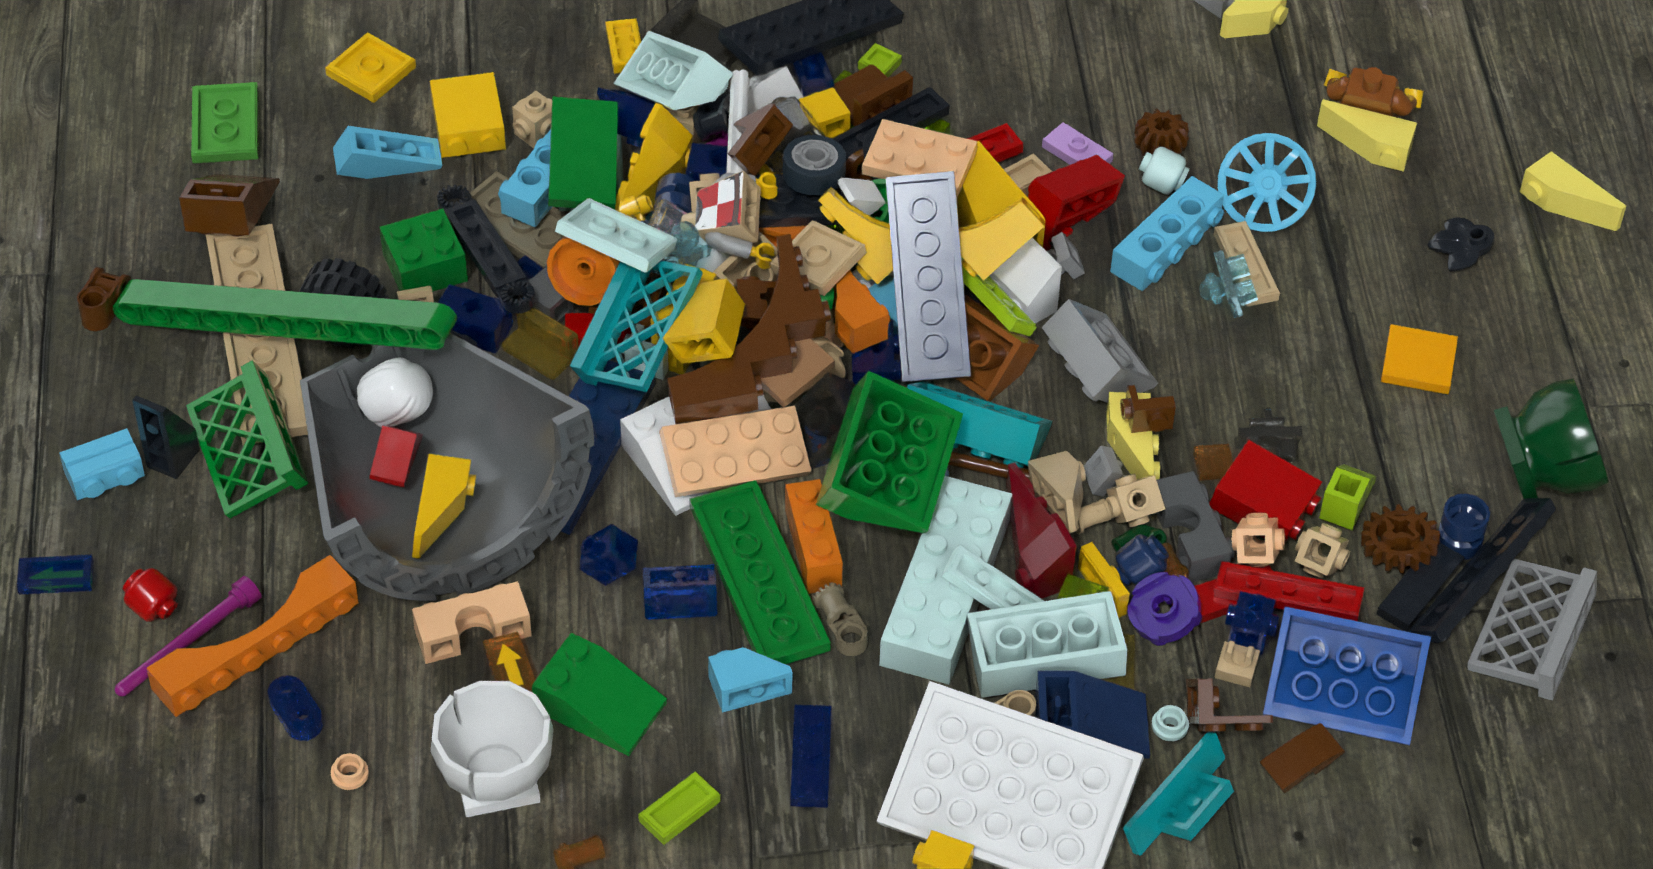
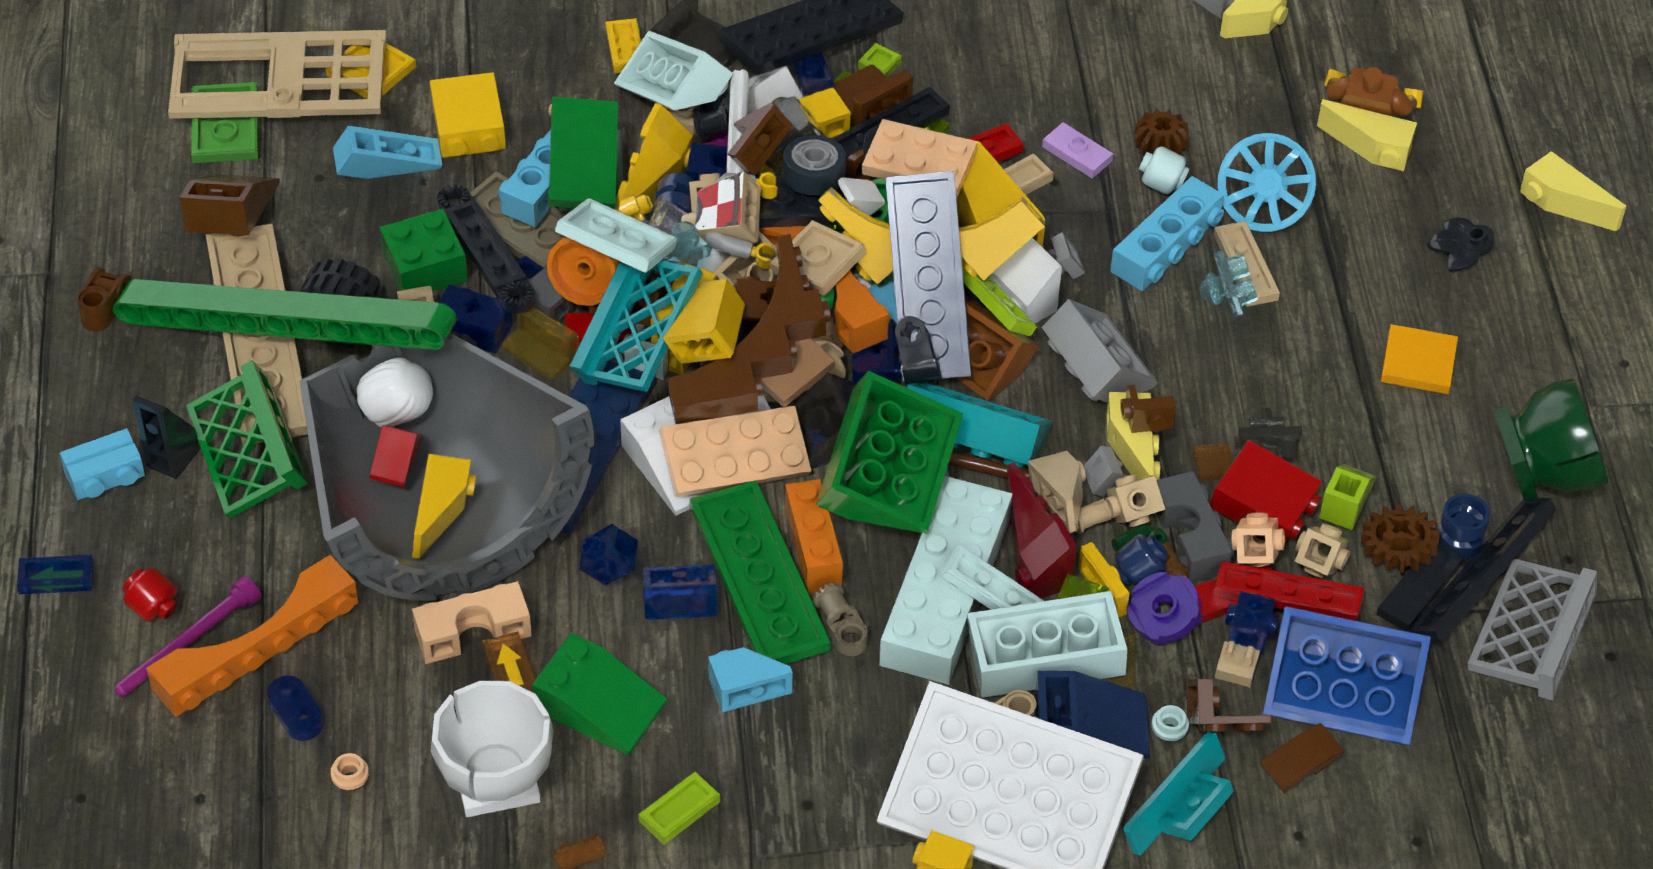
tan brick [512,91,552,148] -> none
clear blue slope [597,87,655,147] -> none
clear blue plate [790,704,832,808] -> none
red wedge [1028,155,1125,251] -> none
none -> tan door [168,30,387,119]
none -> black piece [895,316,939,385]

